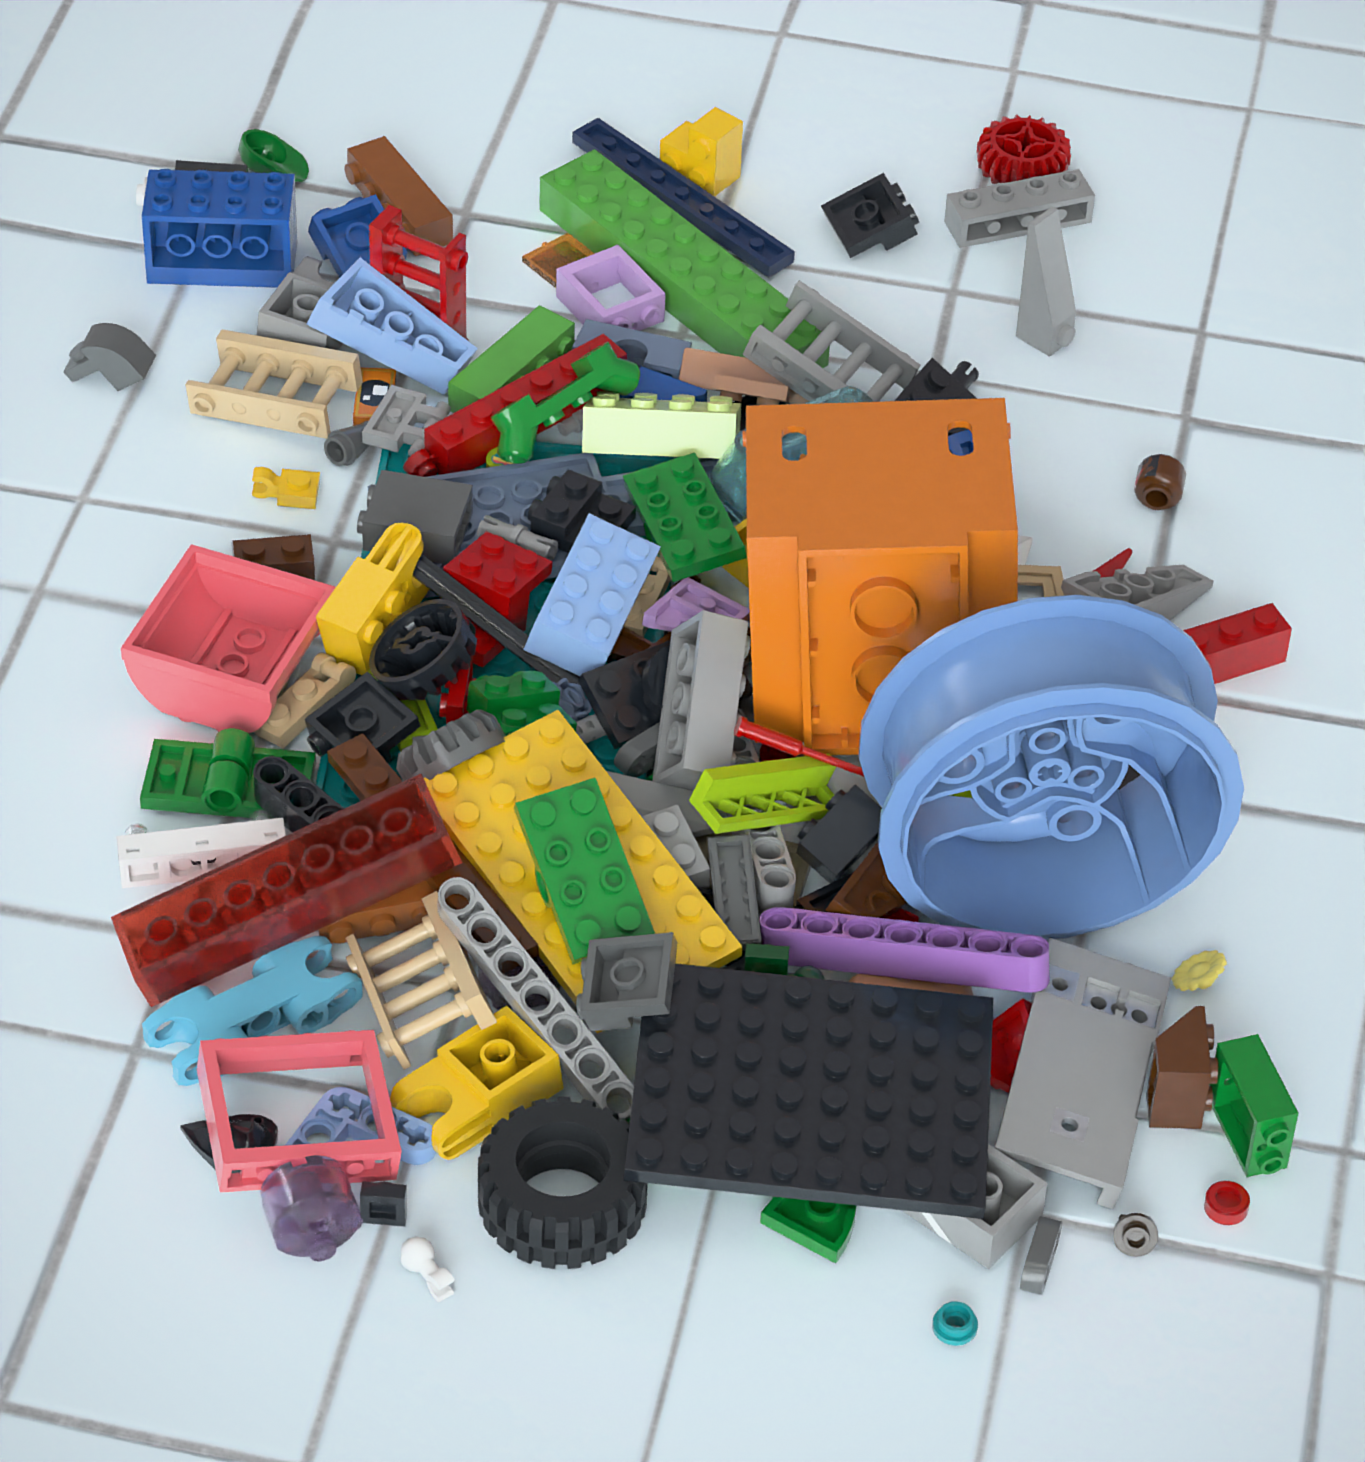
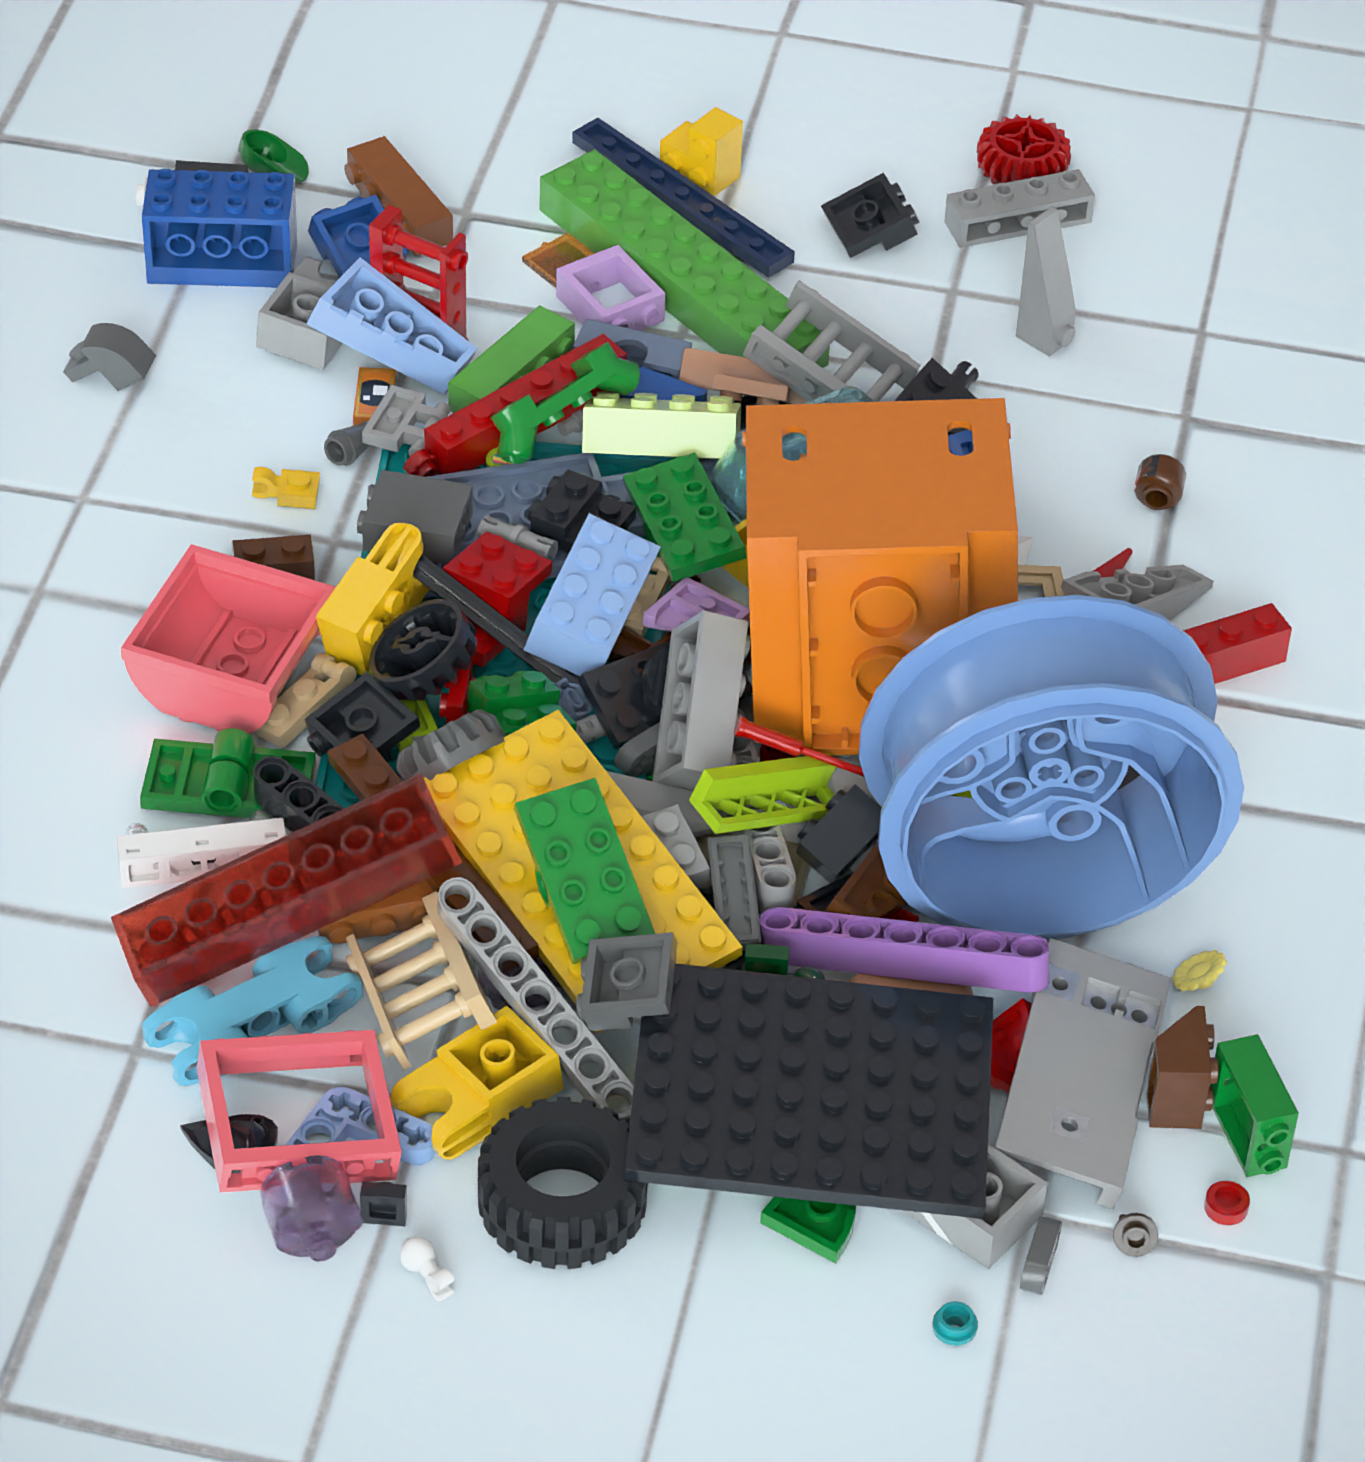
tan fence [185,329,363,439] -> none

